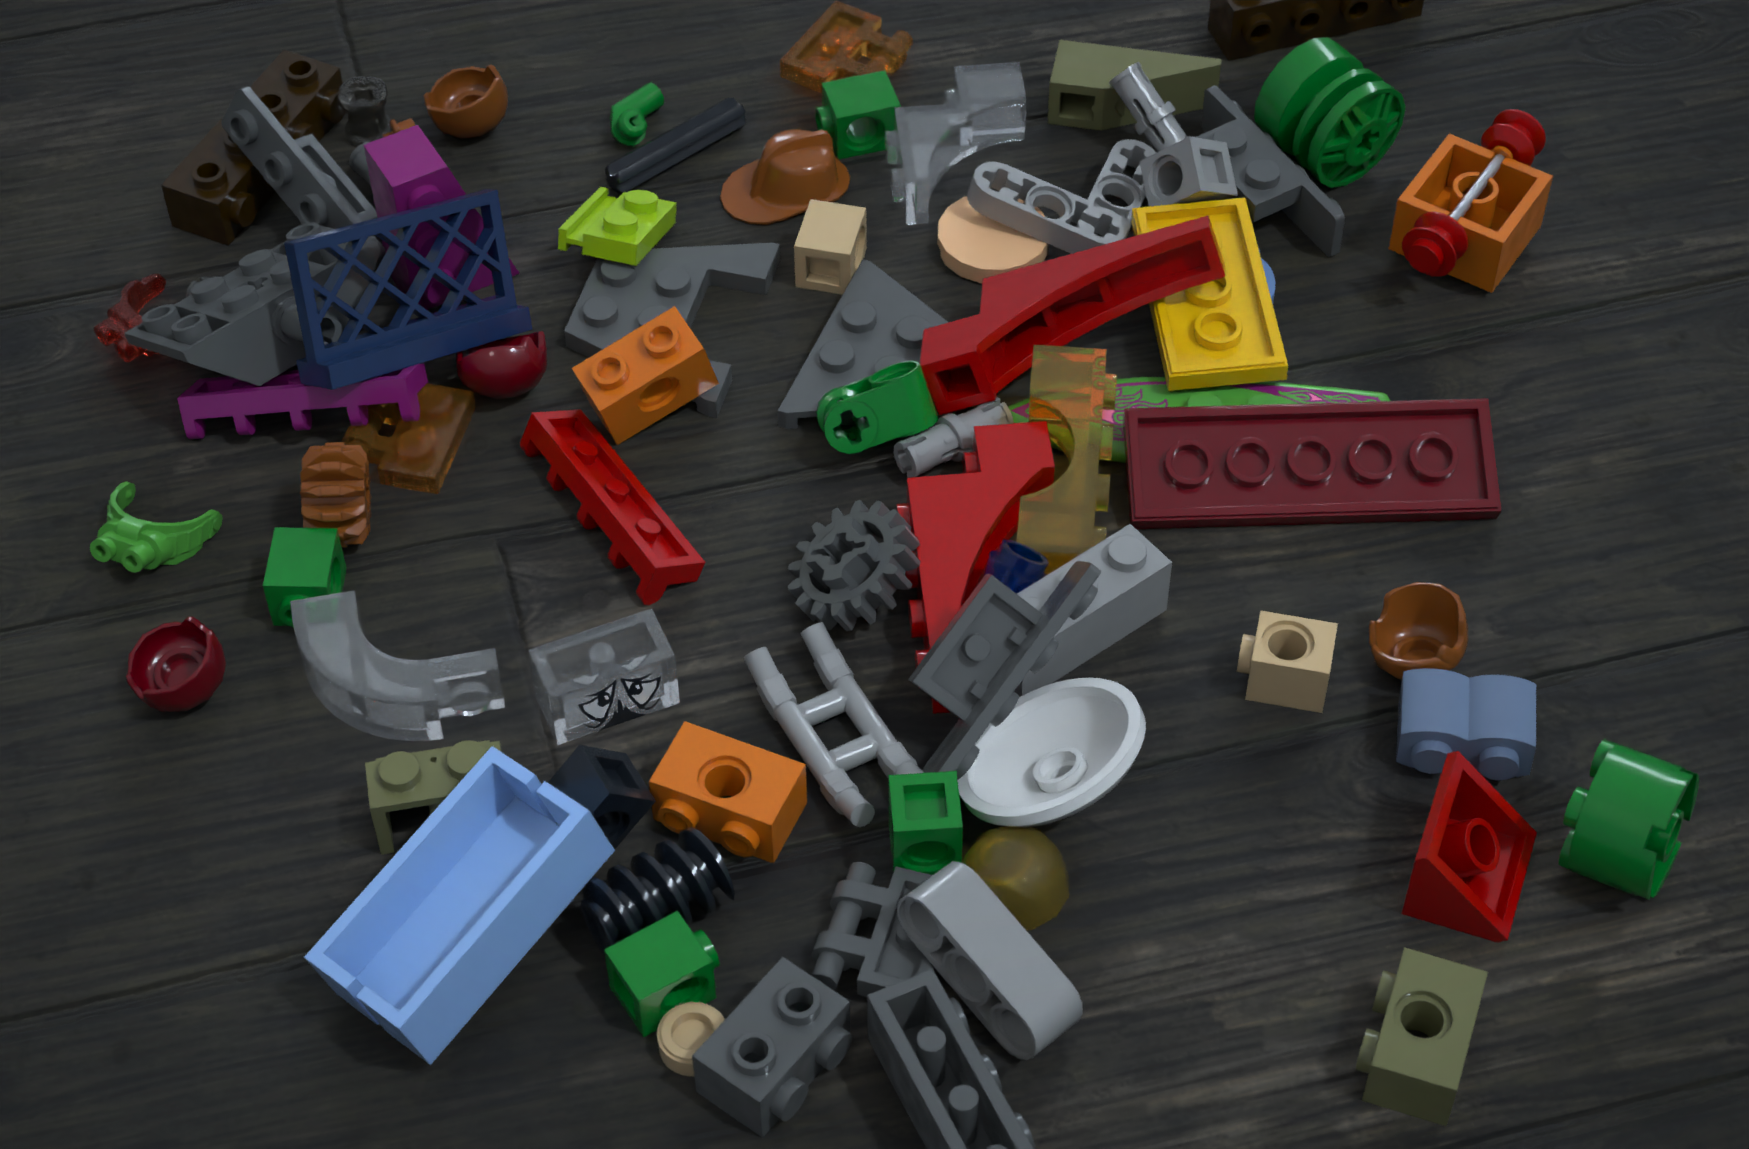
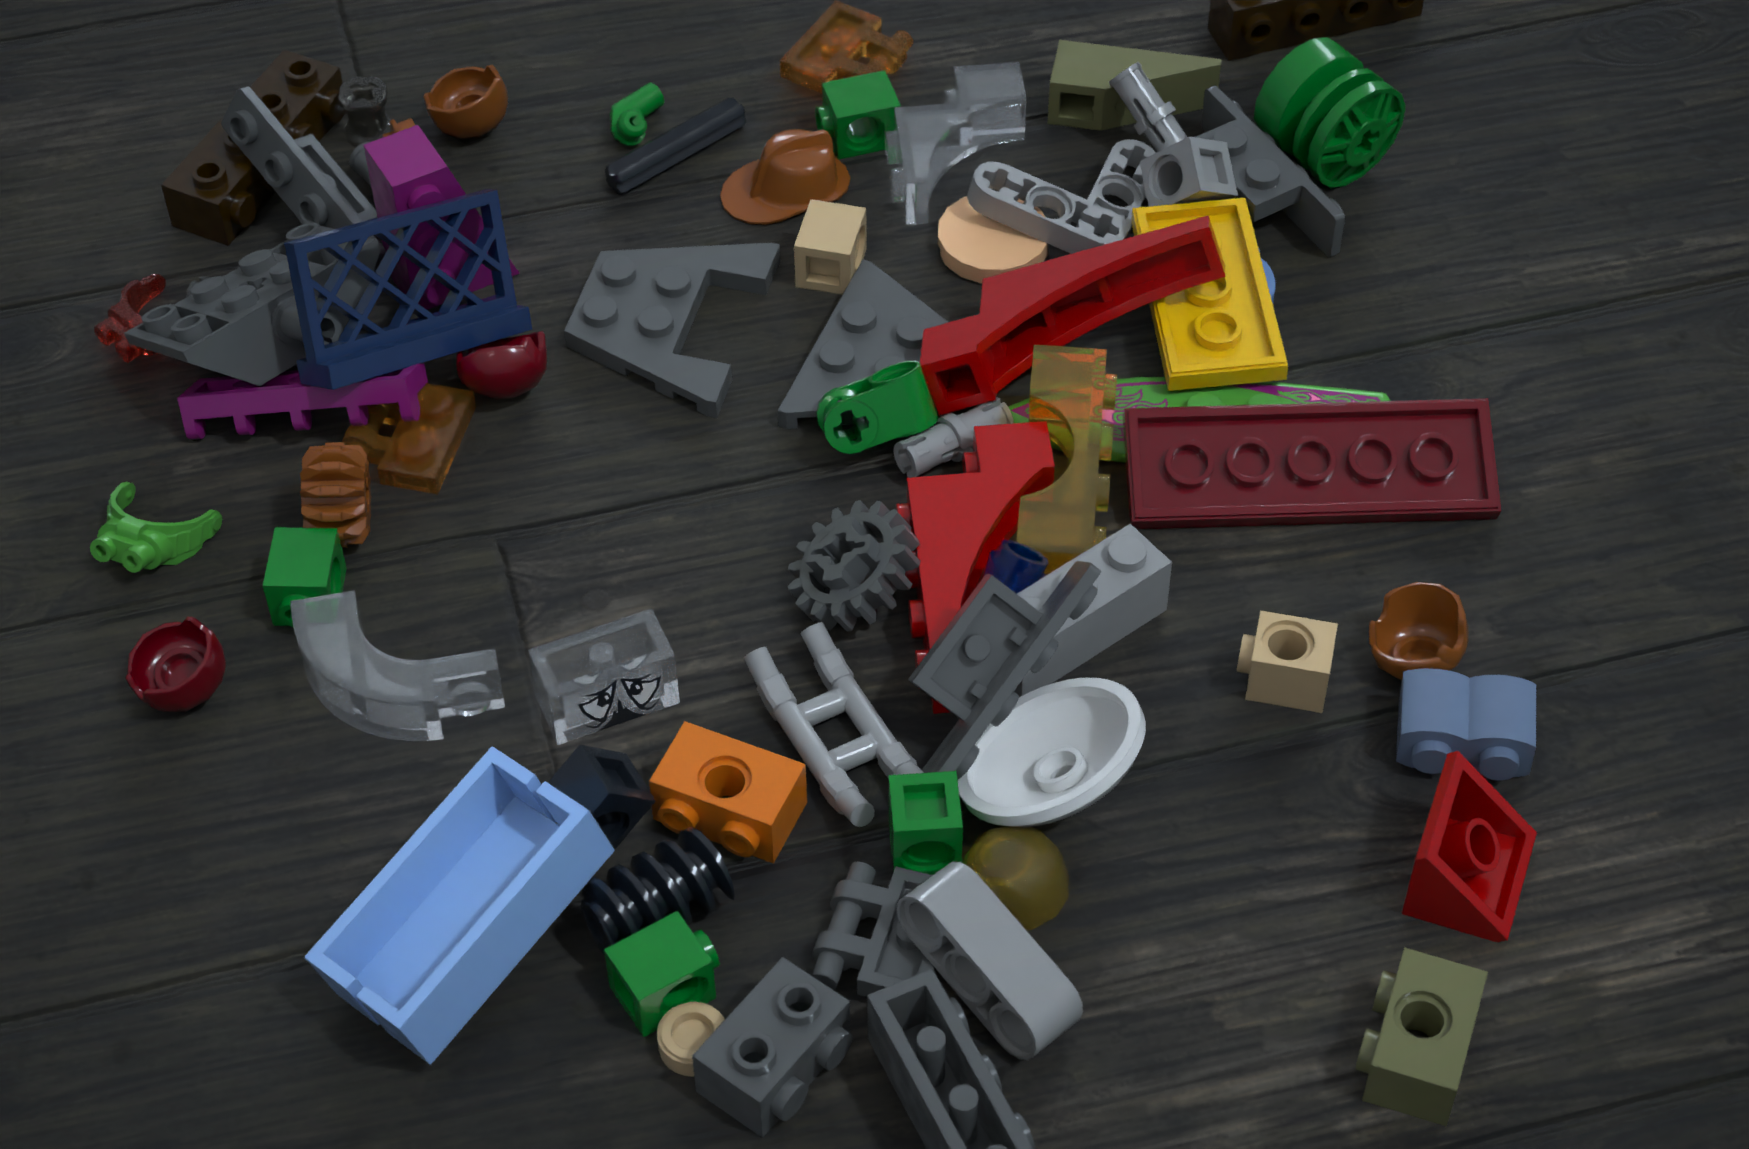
olive window [365,740,502,855] -> none
red hinge [520,409,706,605] -> none
lime plate [558,187,677,266] -> none
orange brick [572,306,719,445] -> none
orange brick [1389,109,1553,293] -> none
green brick [1558,739,1699,900] -> none

